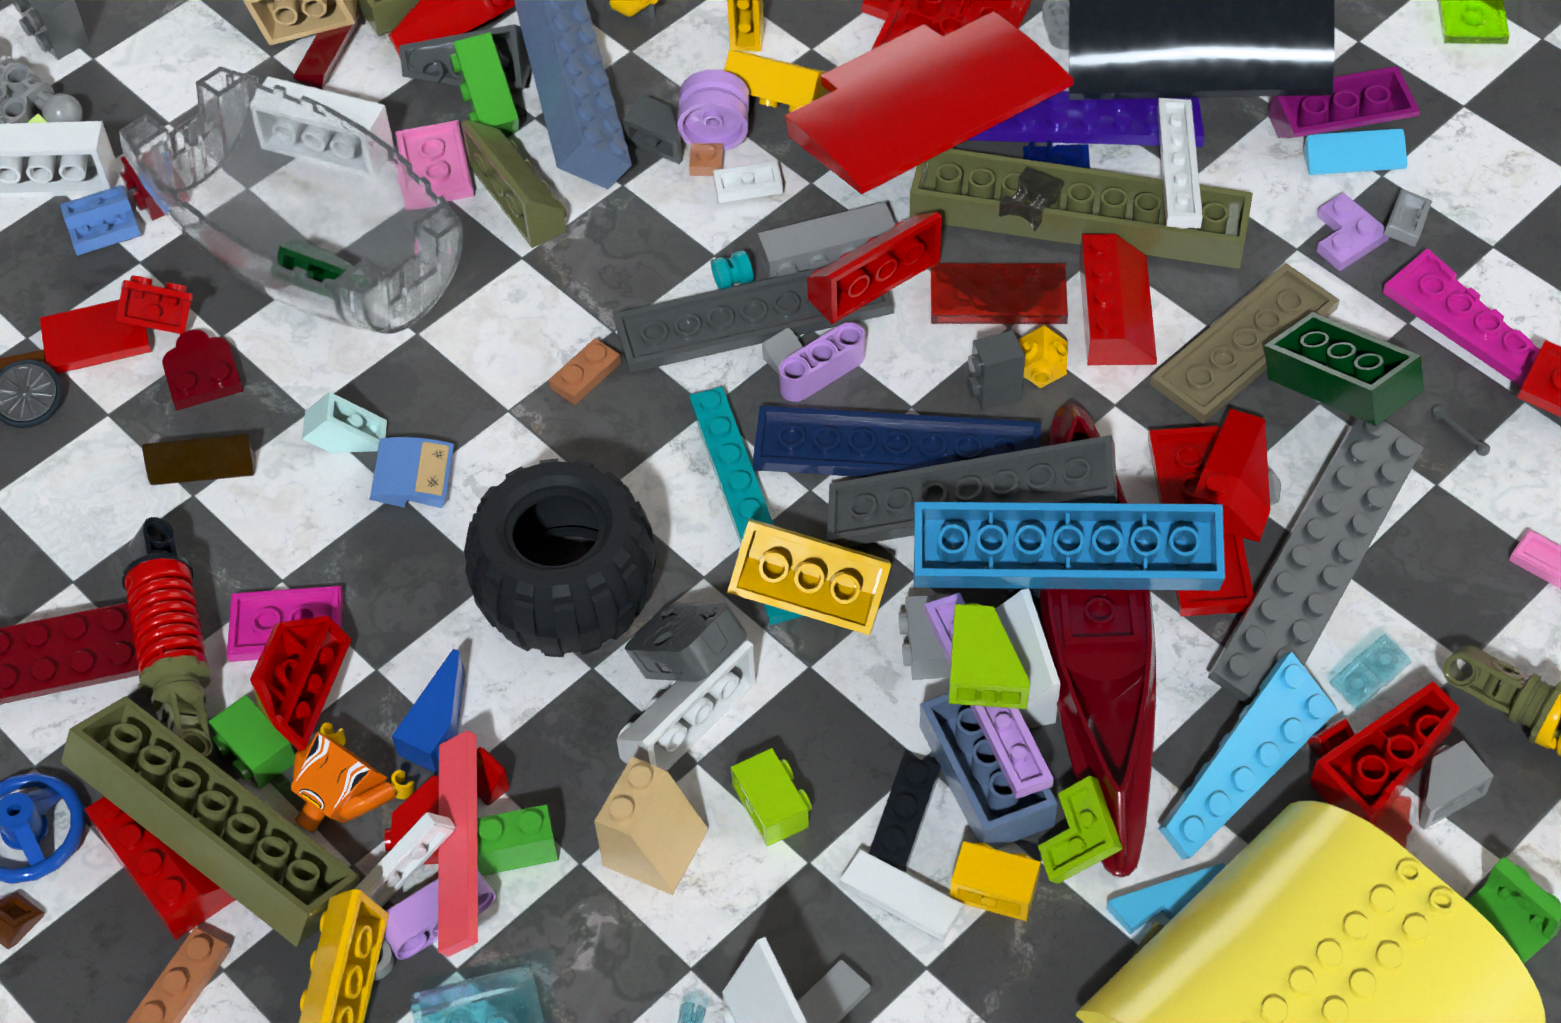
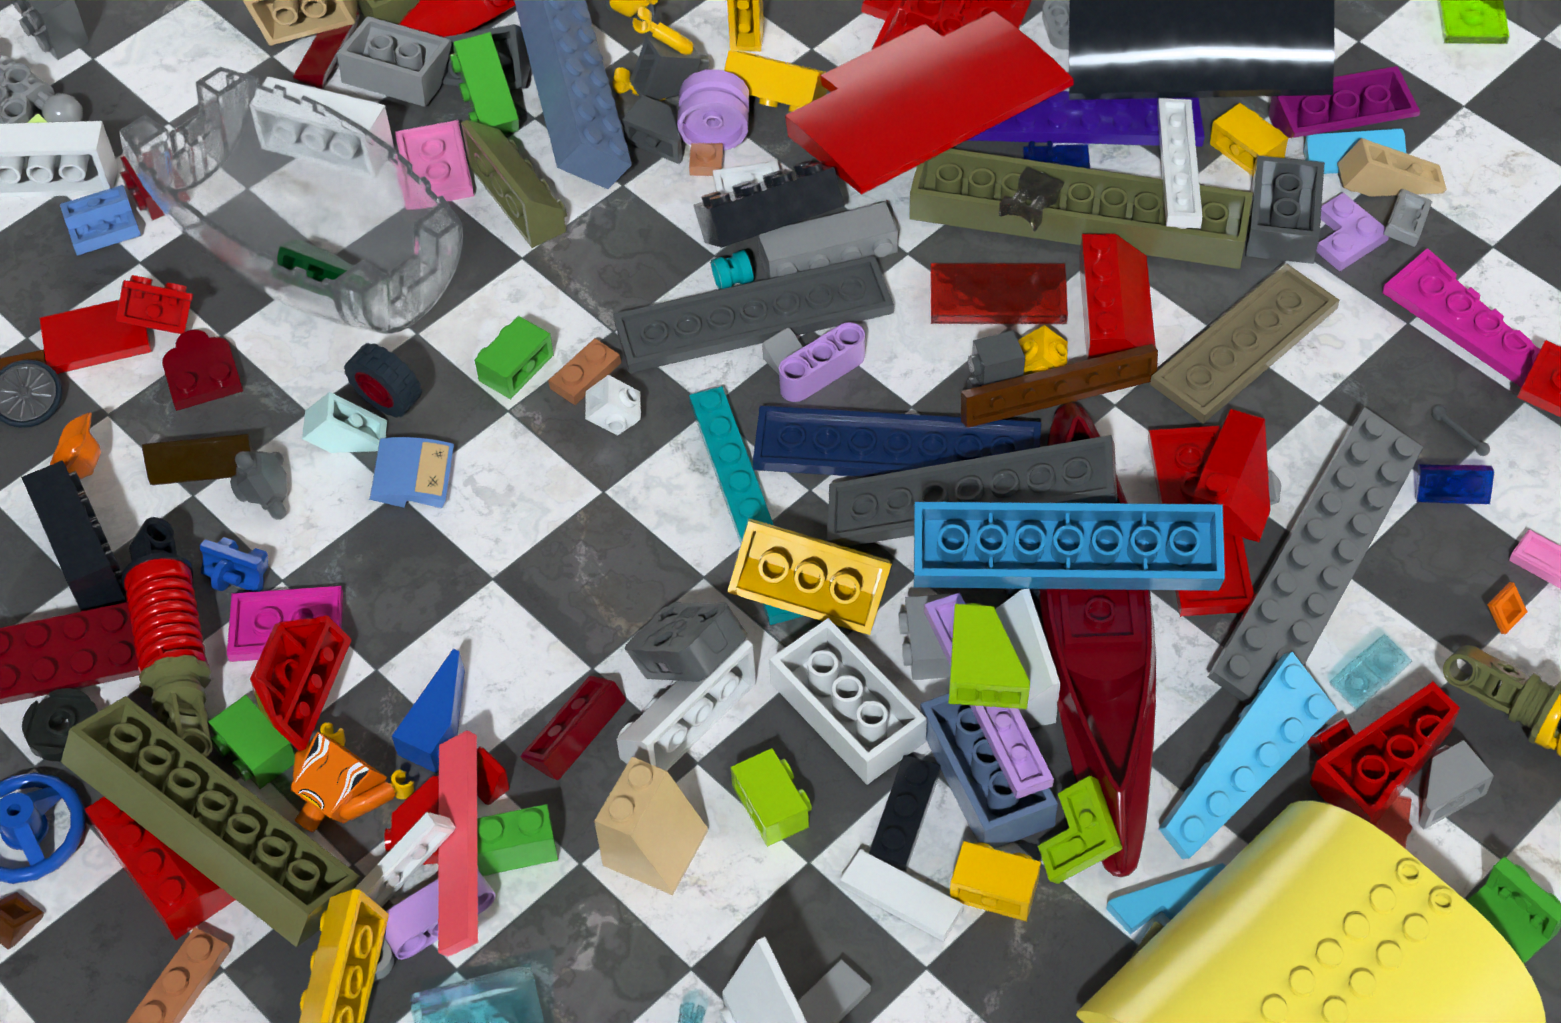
black tyre [464,458,656,657] -> none
red slope [807,212,942,324] -> none
dark green brick [1264,312,1424,426] -> none
none -> black brick [21,460,126,611]
none -> pearl dark grey plate [22,688,99,761]
none -> orange piece [50,412,101,479]
none -> blue hips [200,537,268,592]
none -> dark grey rock [230,451,287,520]
none -> light grey slope [337,16,452,107]
none -> black wheel [344,343,422,418]
none -> bright green brick [475,316,554,400]
none -> dark red slope [520,676,626,780]
none -> white brick [585,375,641,435]
none -> dark grey torso [612,7,709,101]
none -> black brick [693,160,845,248]
none -> white brick [769,618,927,785]
none -> reddish brown plate [961,344,1158,428]
none -> yellow brick [1210,103,1288,177]
none -> dark grey brick [1246,155,1325,264]
none -> tan slope [1337,138,1447,197]
none -> clear blue plate [1415,464,1494,504]
none -> orange slope [1487,582,1527,635]

